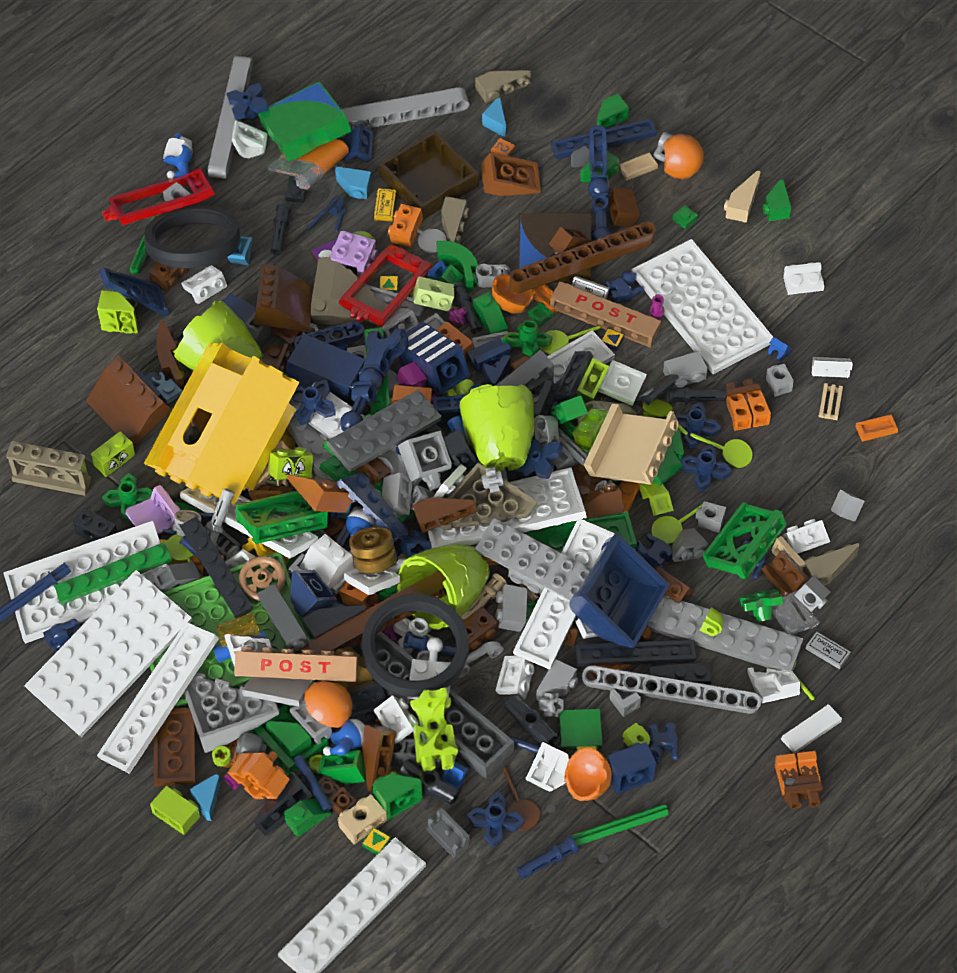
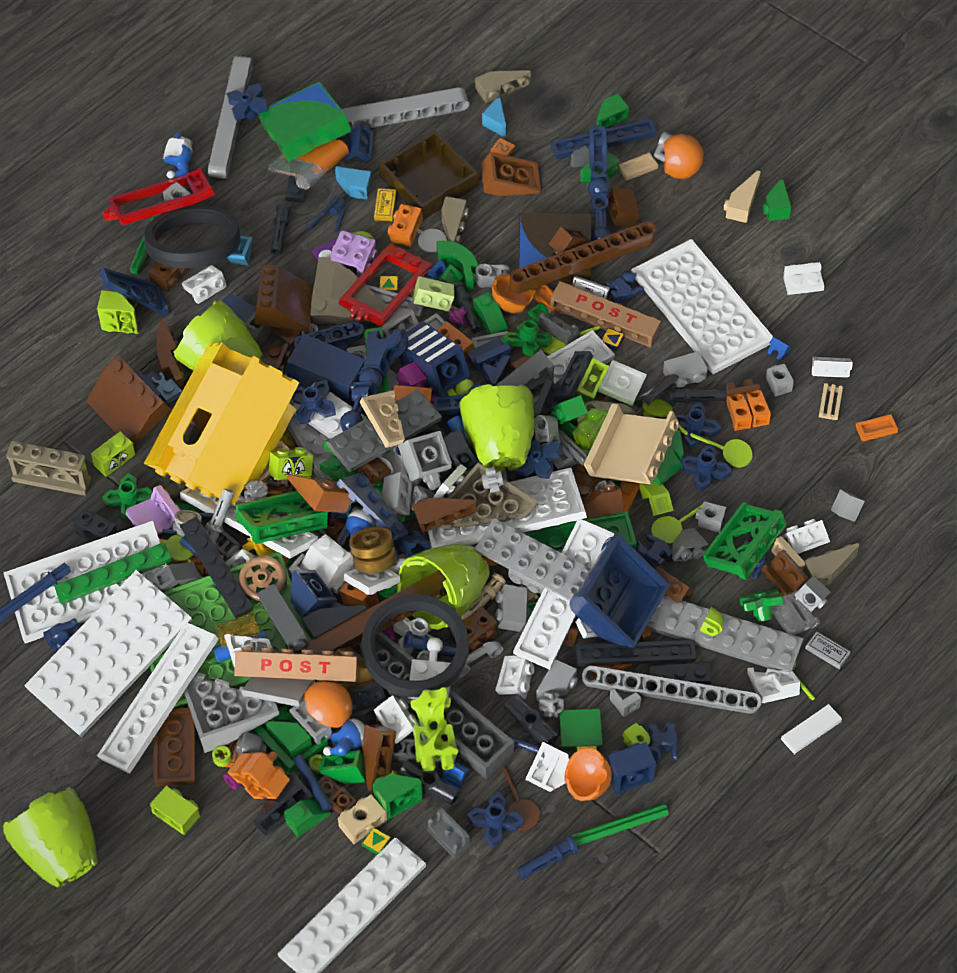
dark azure slope [190,775,221,821] -> none
white slope [232,120,268,158] -> none
magenta pin [650,294,664,323] -> none
green plate [672,205,698,229] -> none
hips [775,751,822,810] -> none
none -> lime piece [3,787,97,888]
none -> light grey gear [244,480,268,502]
none -> tan wing [360,390,405,448]
none -> dark grey hinge [539,308,580,345]

